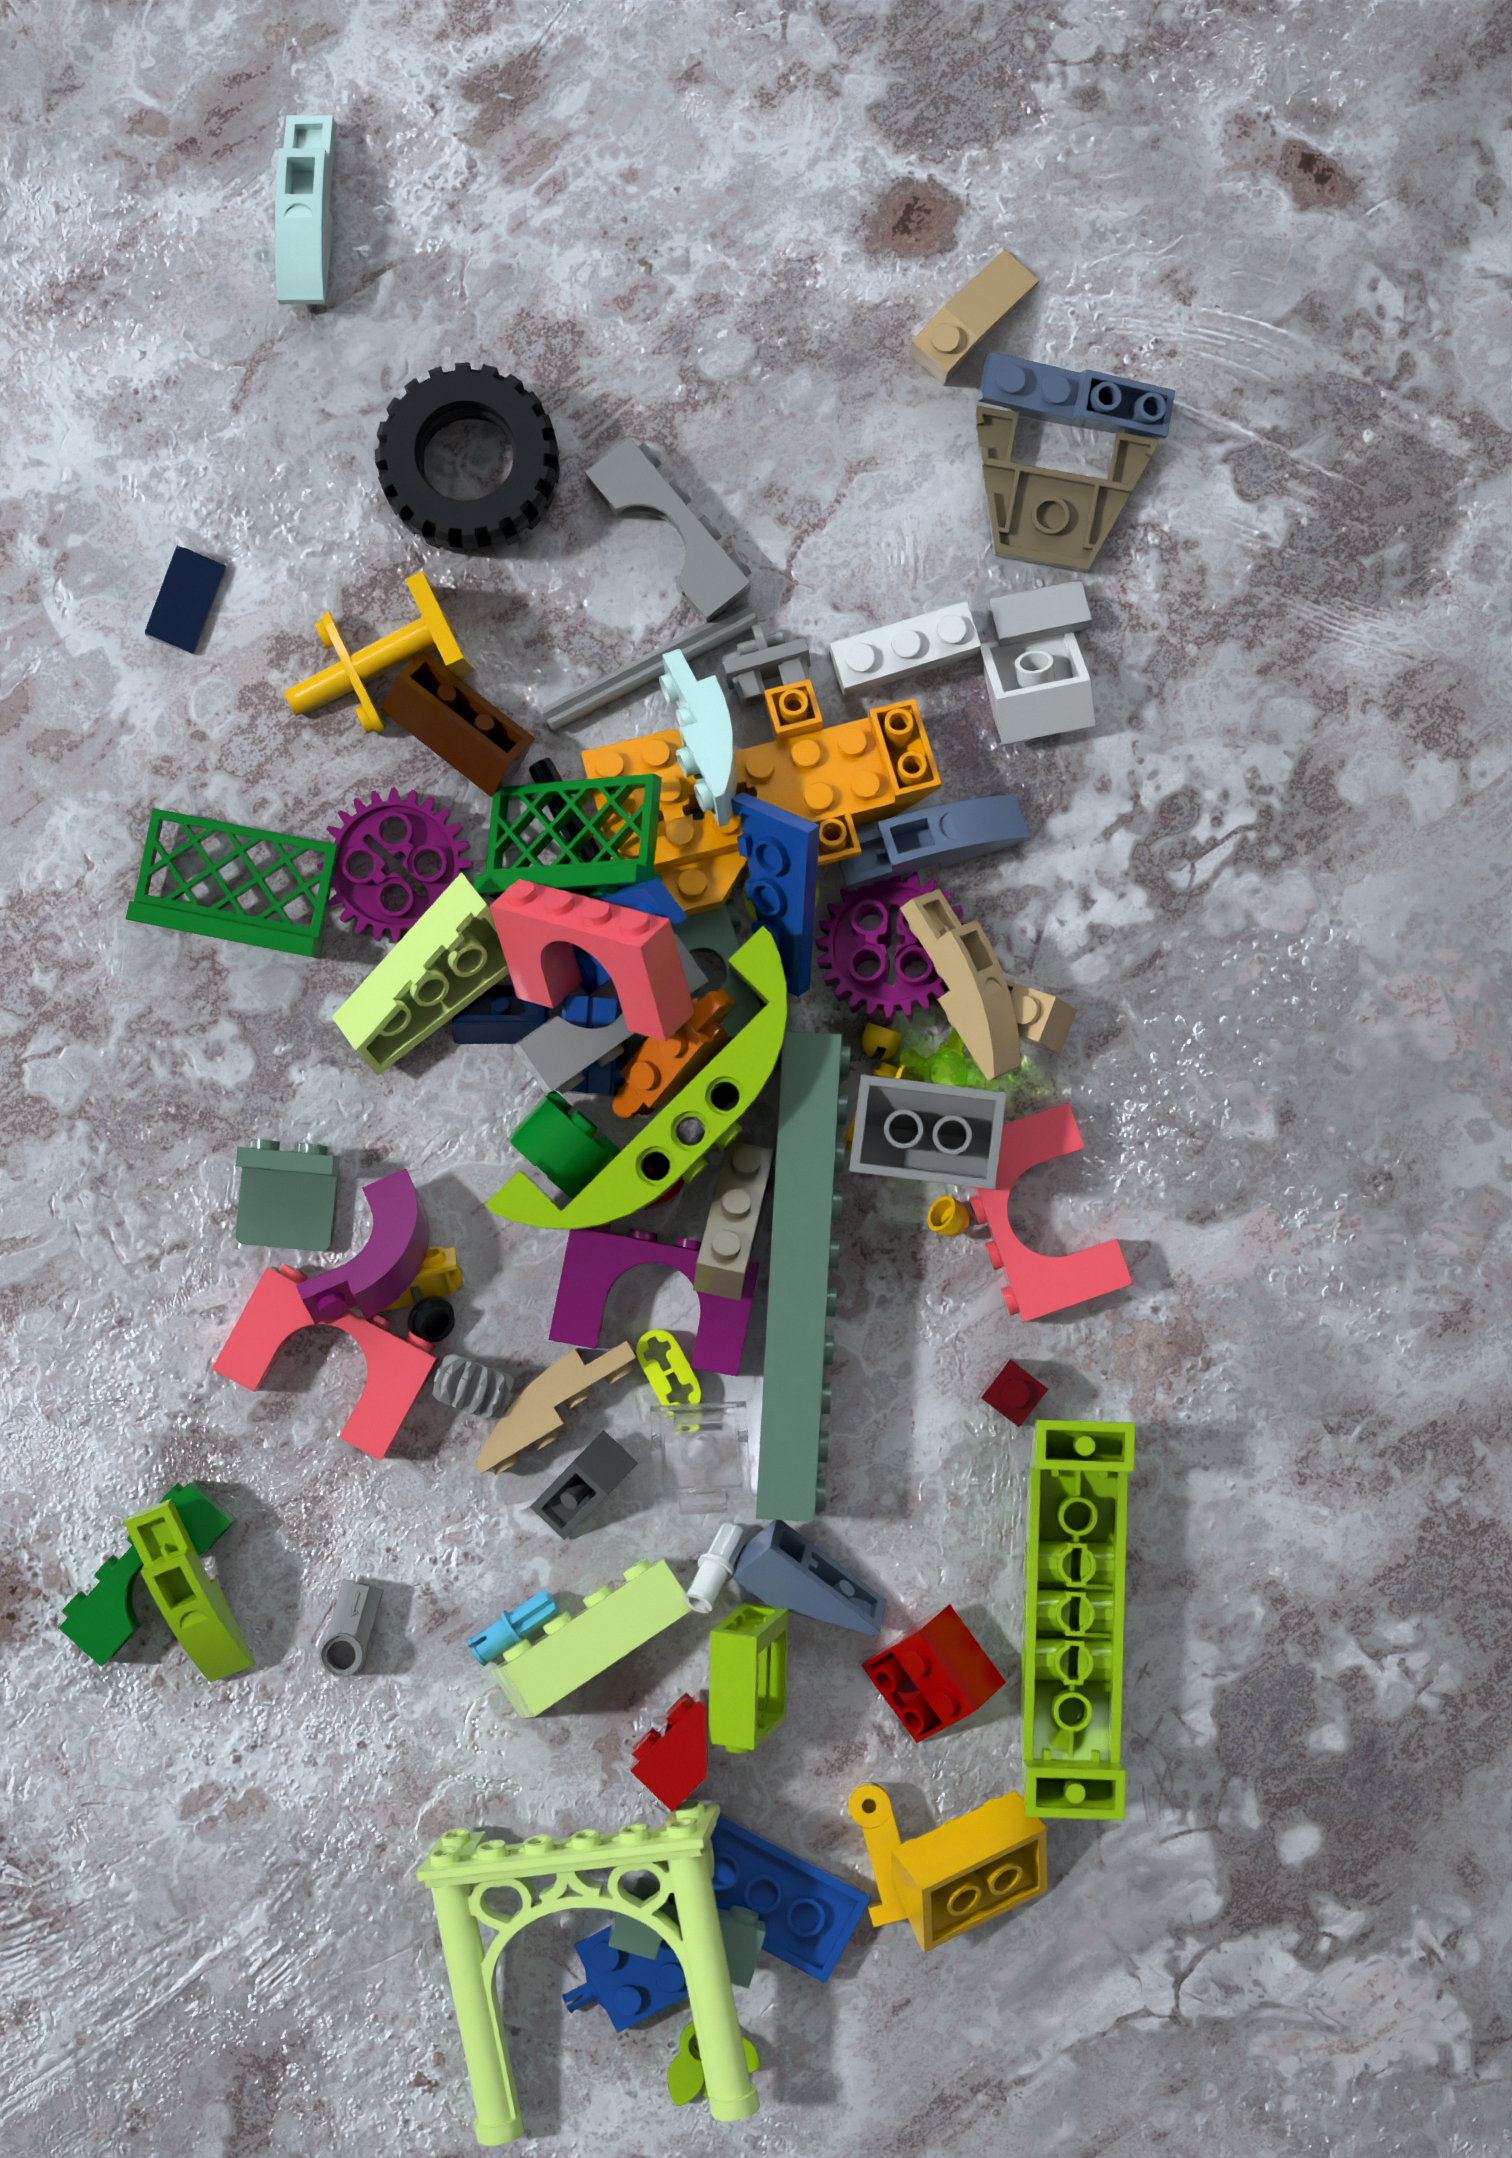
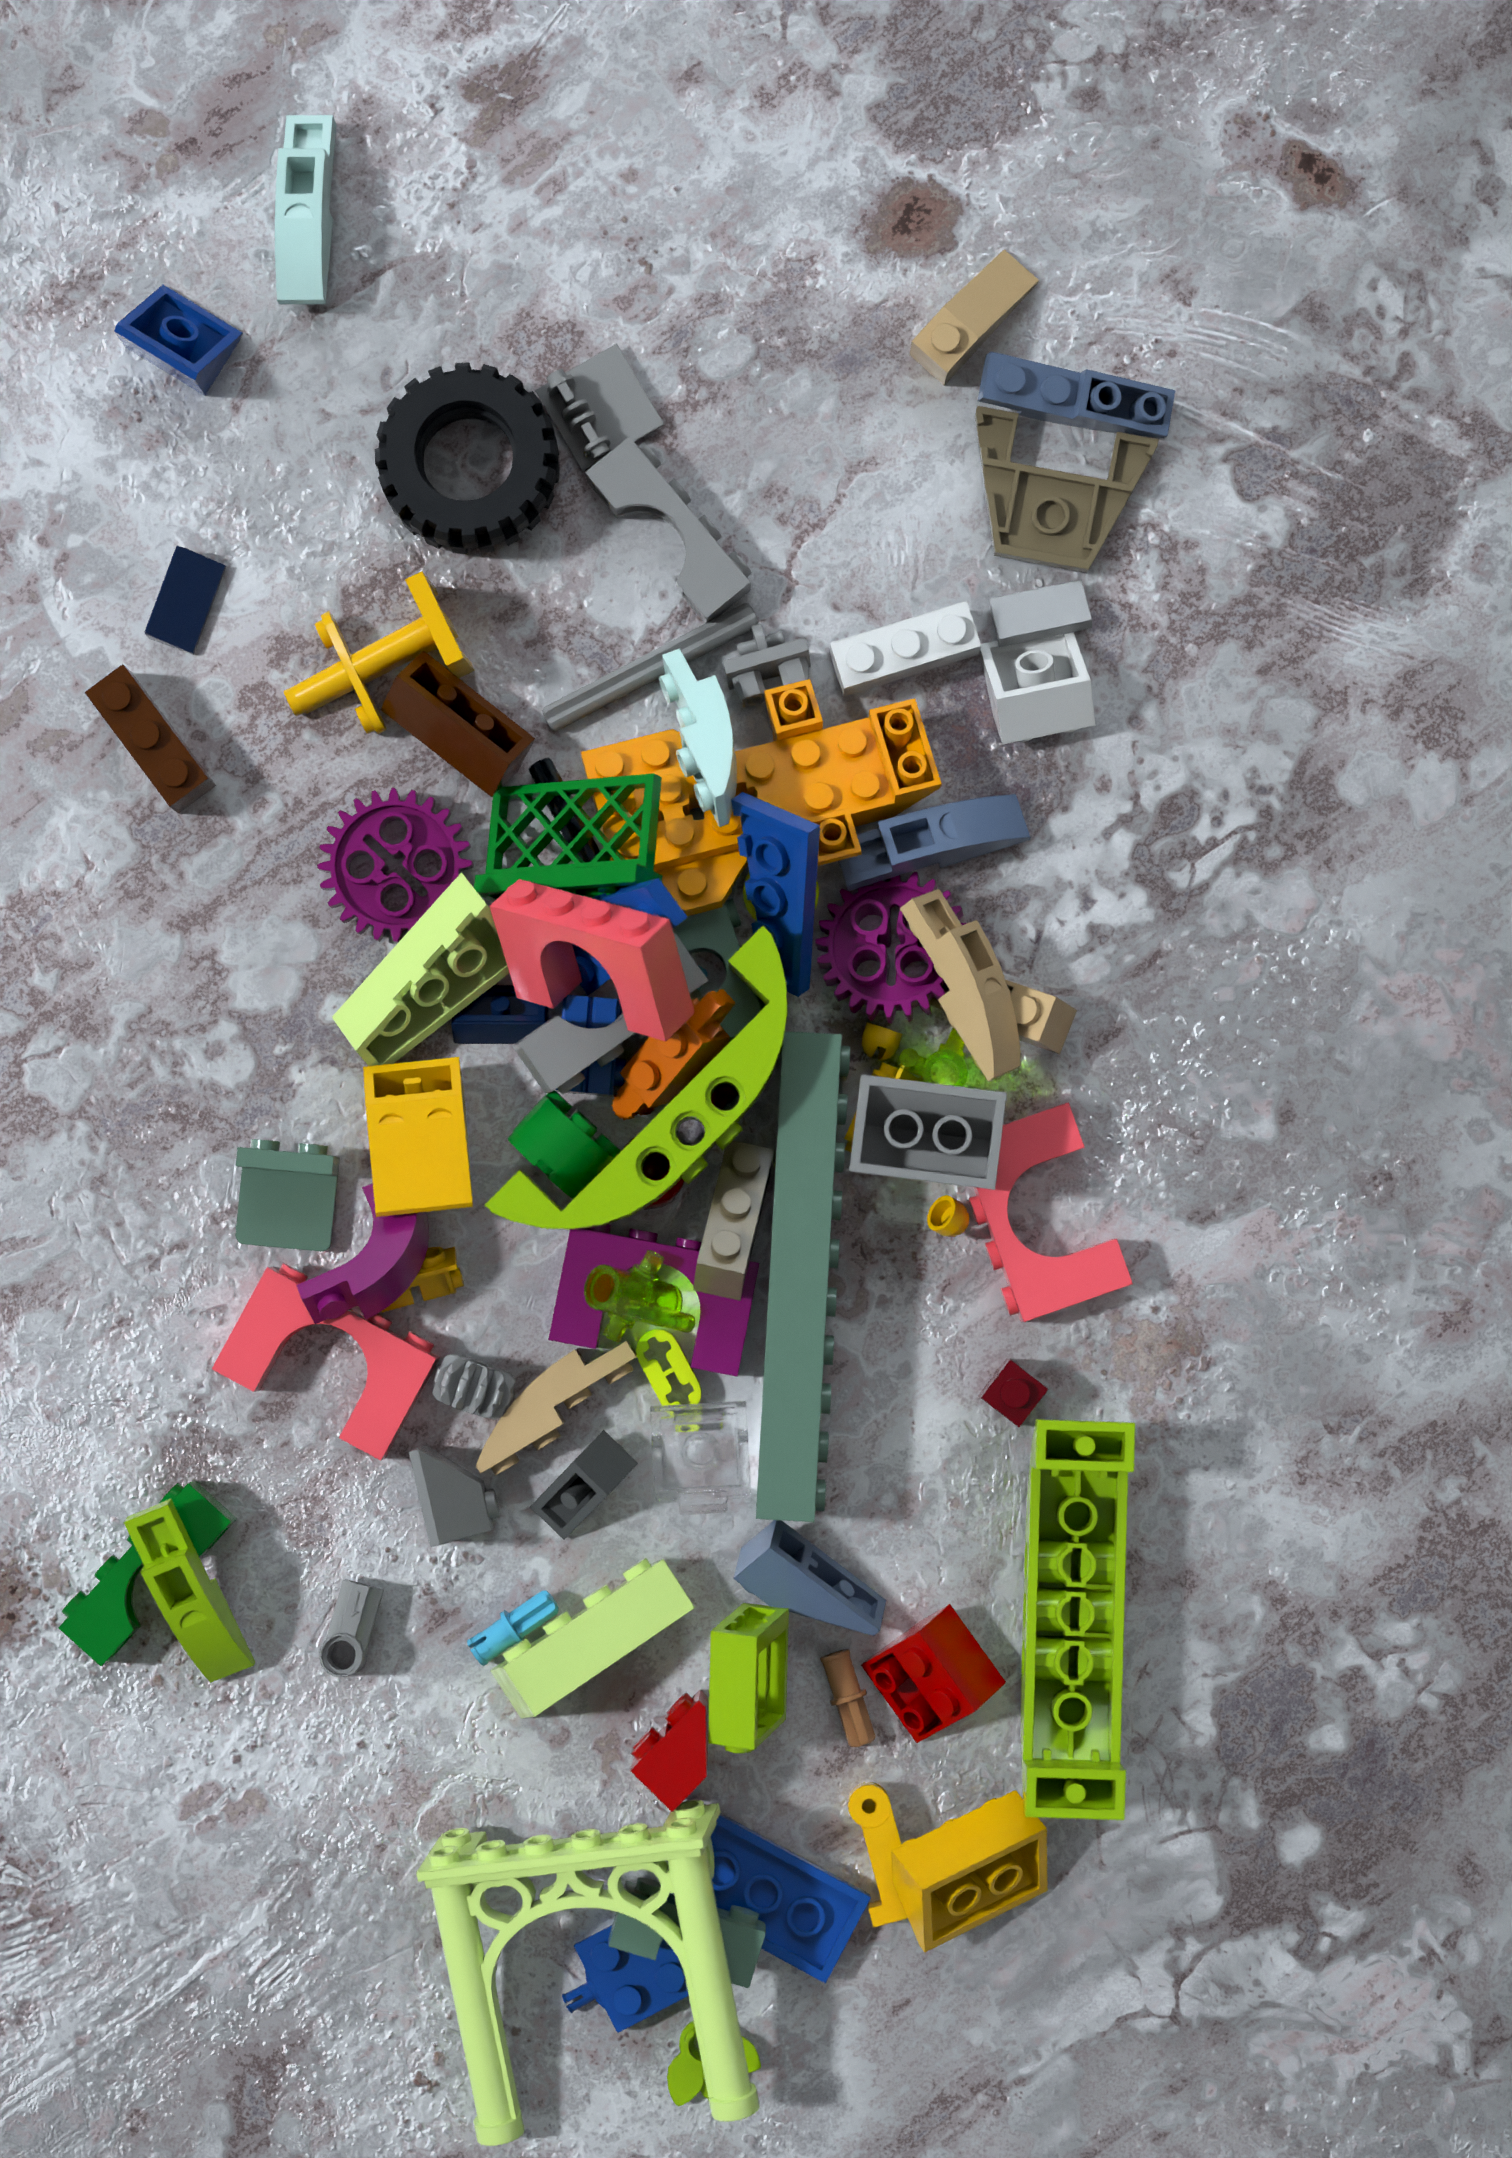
green fence [126,808,340,959] -> none
black plate [408,1296,455,1342] -> none
white axle [683,1523,746,1614] -> none
none -> reddish brown brick [84,664,216,814]
none -> blue slope [114,285,243,396]
none -> yellow slope [363,1057,473,1217]
none -> light grey slope [409,1445,500,1547]
none -> light grey hinge [535,343,664,472]
none -> clear neon green pin [584,1250,695,1343]
none -> medium nougat axle [820,1649,875,1747]

